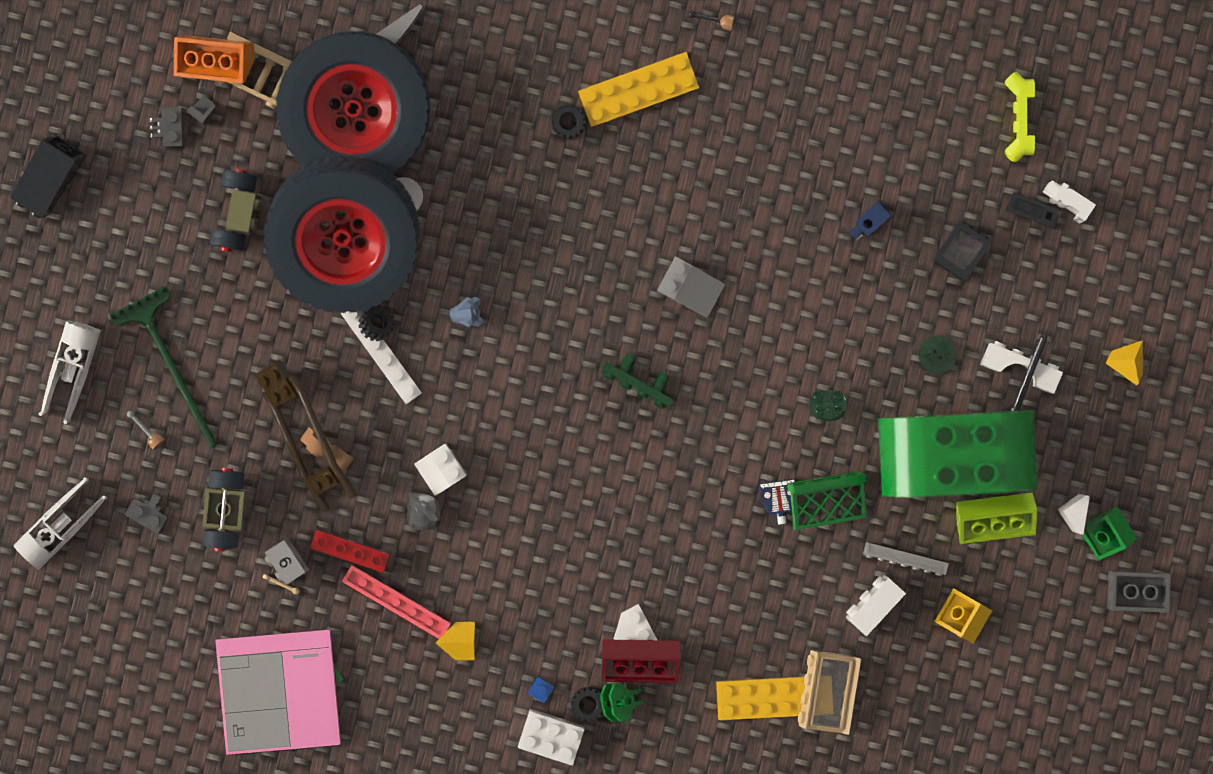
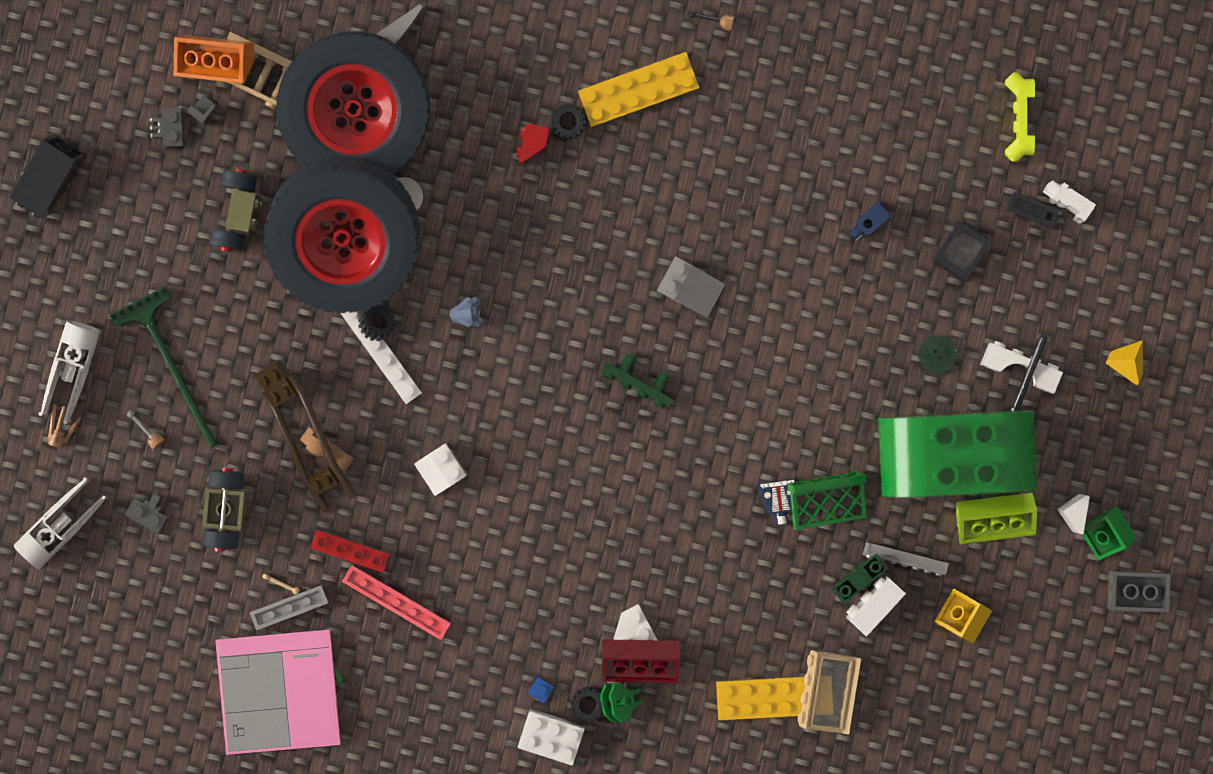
light grey brick [265,538,309,585] -> none
dark grey helmet [407,492,440,532] -> none
yellow slope [436,622,475,660] -> none
clear green plate [809,390,847,421] -> none
none -> medium nougat plant [48,404,81,448]
none -> light grey plate [250,585,329,630]
none -> red slope [516,123,549,163]
none -> dark green slope [832,553,889,604]

